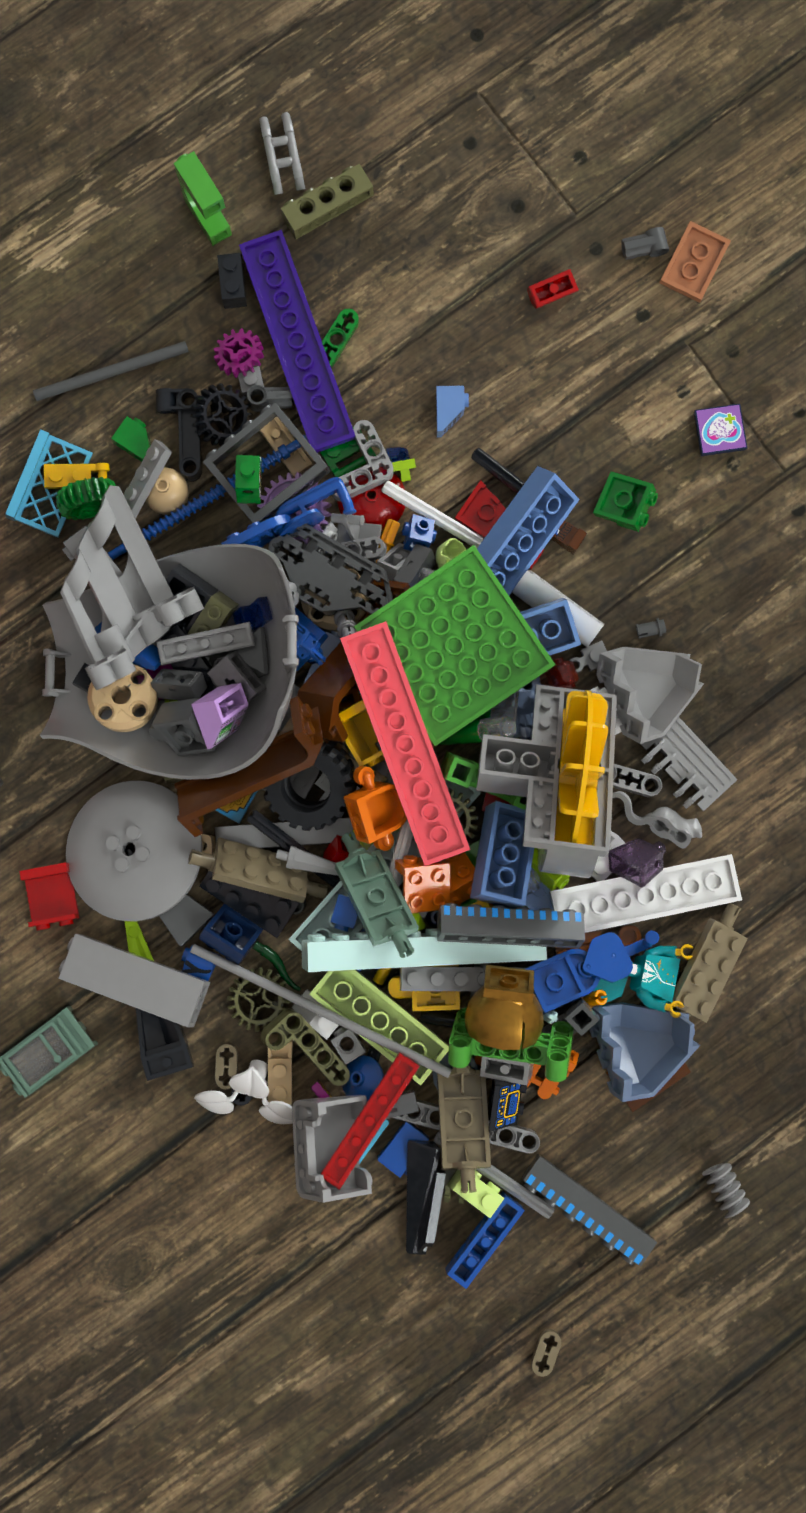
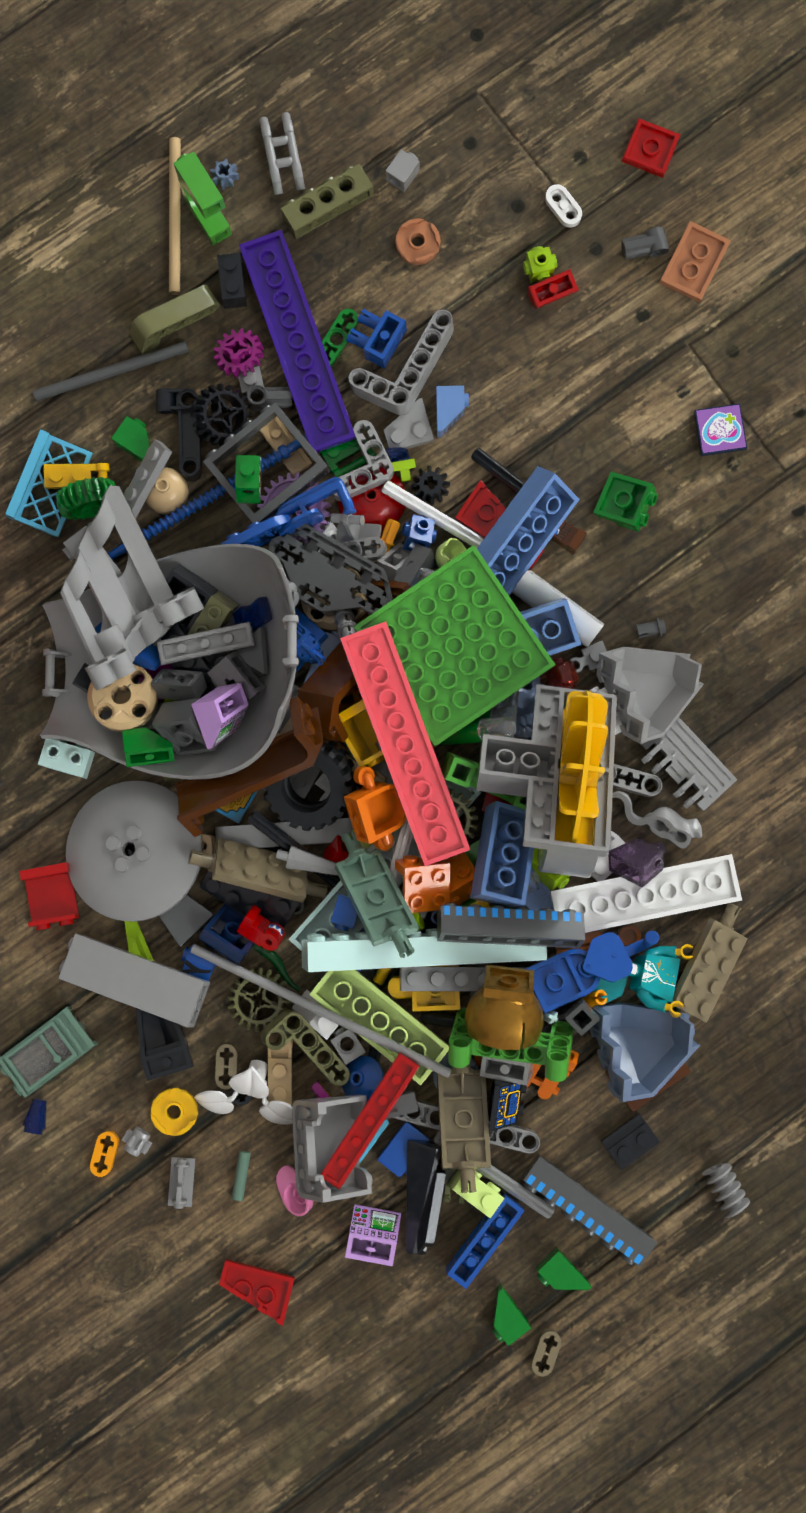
none -> clear blue cone [22,1099,47,1135]
none -> light aqua brick [38,739,95,779]
none -> light orange beam [90,1131,119,1177]
none -> light grey gear [121,1127,152,1157]
none -> green slope [122,727,174,767]
none -> olive beam [130,285,220,354]
none -> yellow tile [151,1087,198,1136]
none -> light grey hinge [168,1157,195,1209]
none -> tan piece [169,137,181,295]
none -> sand blue gear [210,159,239,190]
none -> red wing [219,1259,295,1326]
none -> sand green piece [231,1151,251,1201]
none -> red leg [236,905,286,951]
none -> bright pink cap [276,1165,314,1216]
none -> lavender slope [345,1204,401,1266]
none -> blue brick [346,309,407,369]
none -> light grey beam [348,310,454,415]
none -> light grey wing [384,398,434,454]
none -> light grey brick [386,149,420,192]
none -> nougat tile [395,218,441,265]
none -> black gear [411,465,450,506]
none -> green slope [492,1284,531,1346]
none -> lime brick [523,246,557,283]
none -> green slope [536,1247,592,1290]
none -> white plate [545,184,582,228]
none -> black plate [600,1113,660,1170]
none -> red tile [621,118,681,178]

